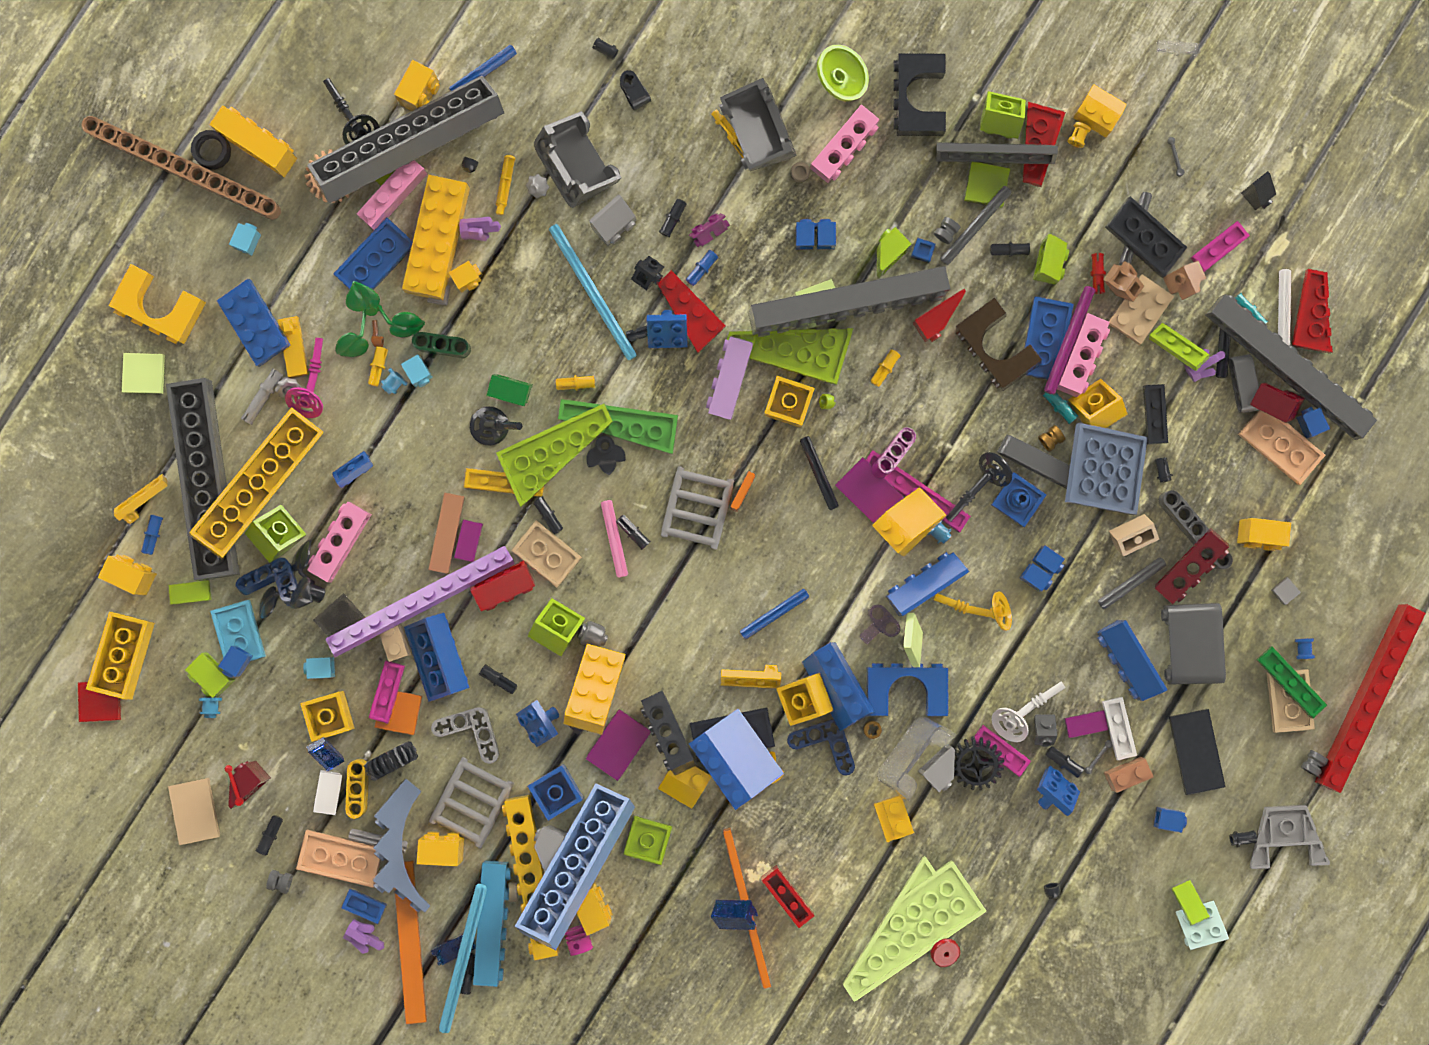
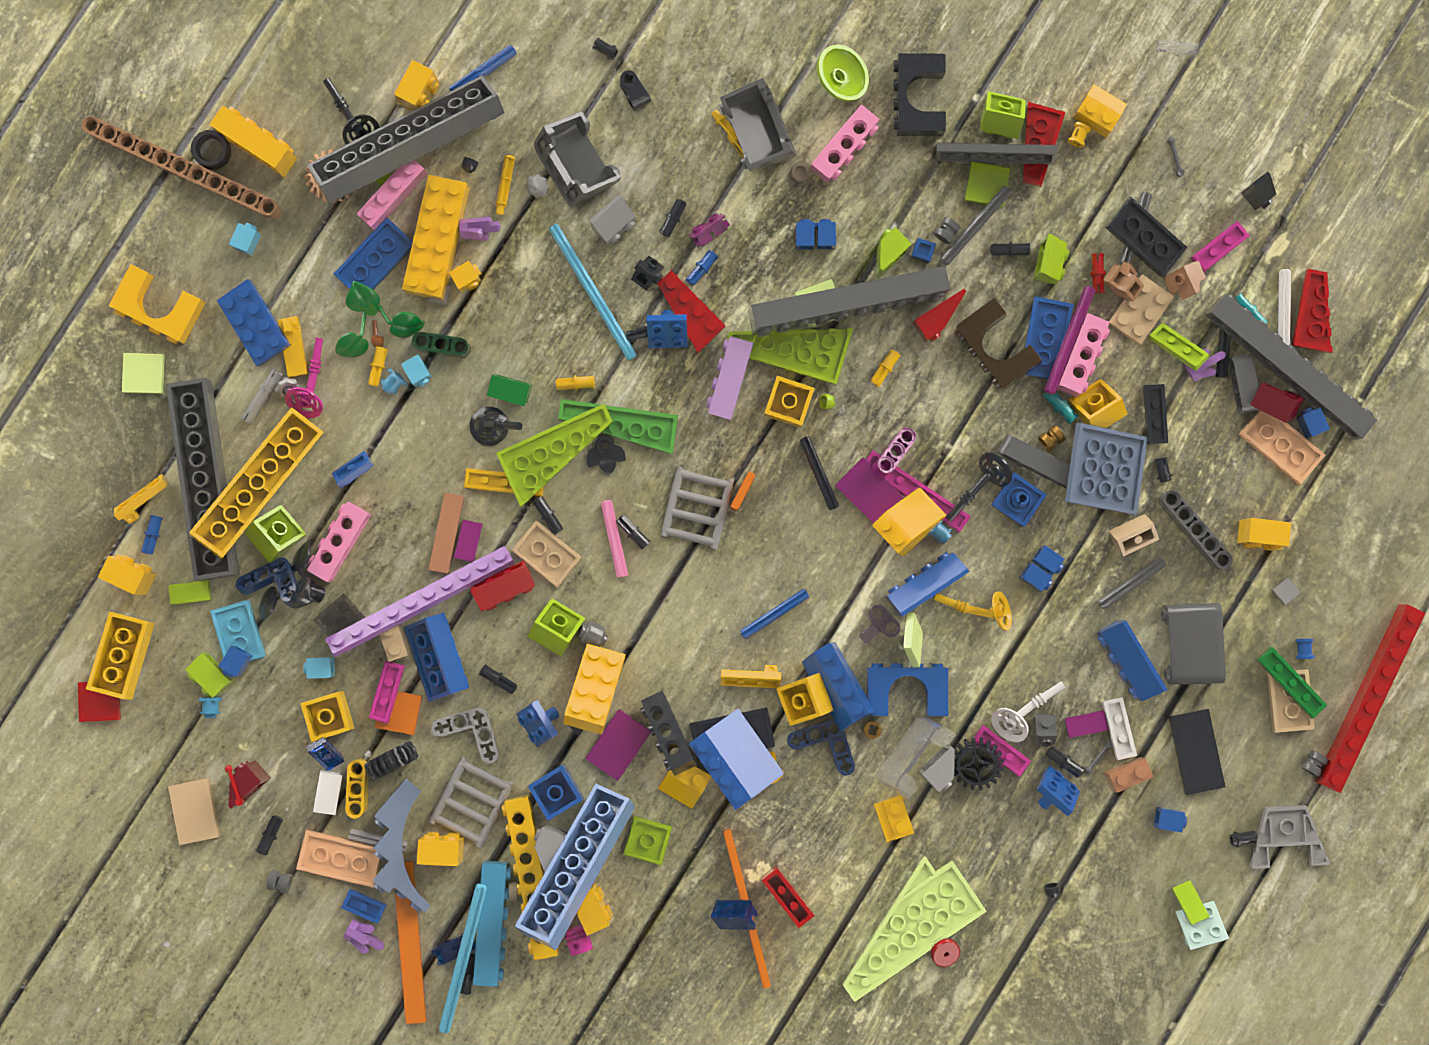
dark red brick [1155,528,1229,604] -> none

